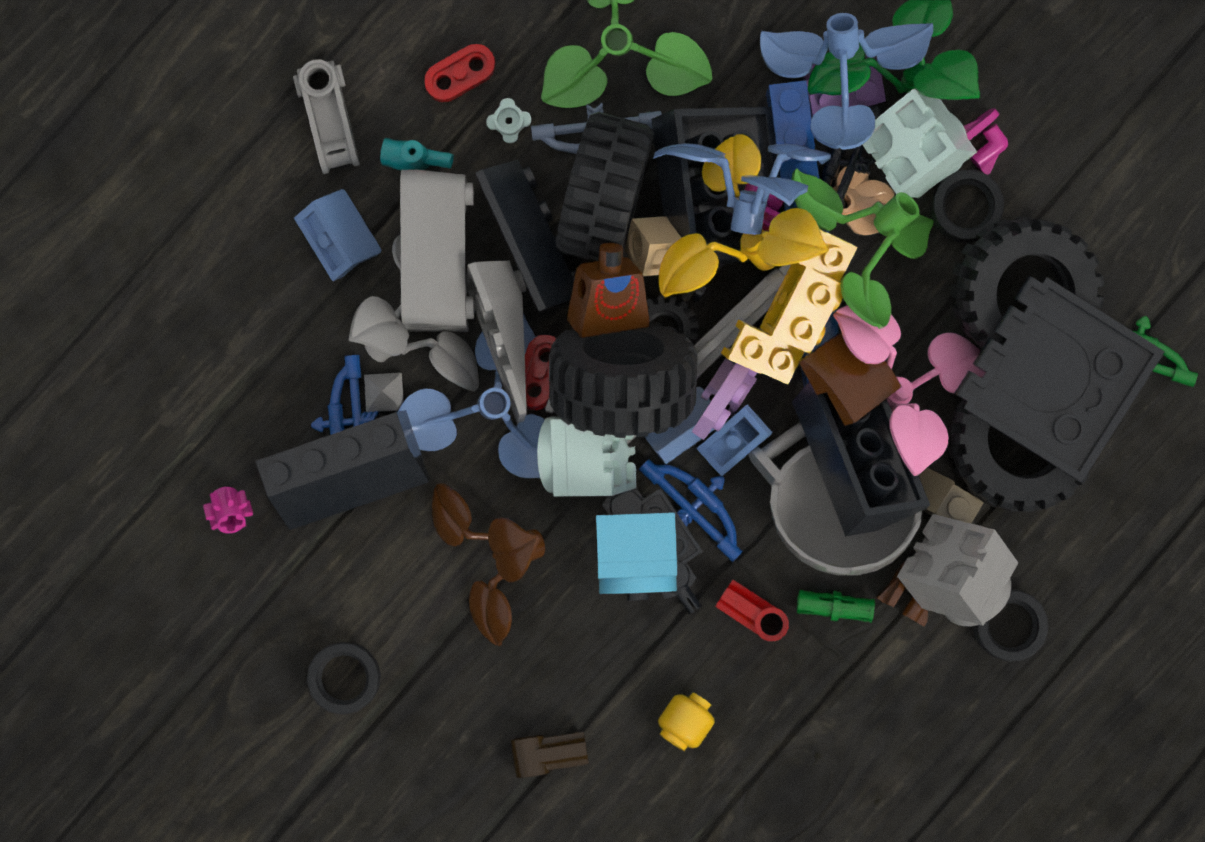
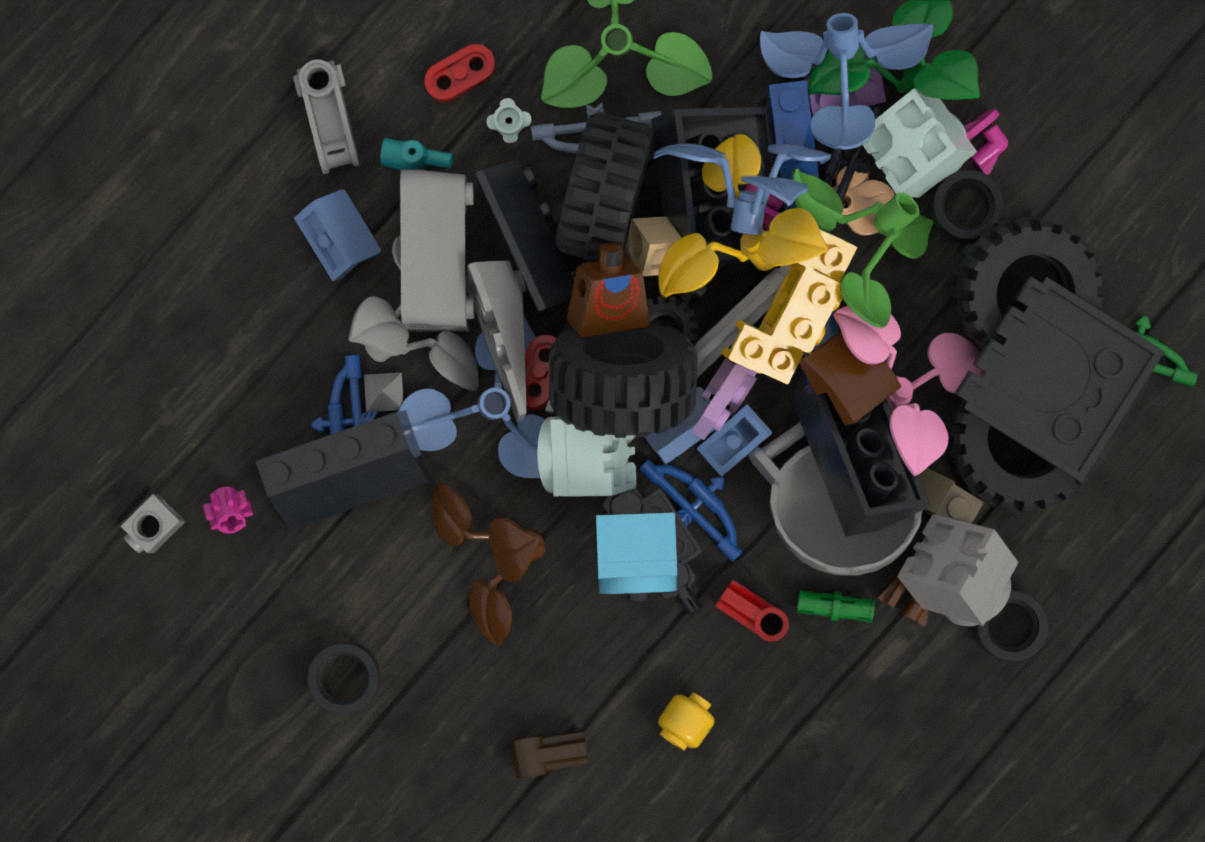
none -> light grey brick [121,494,186,553]

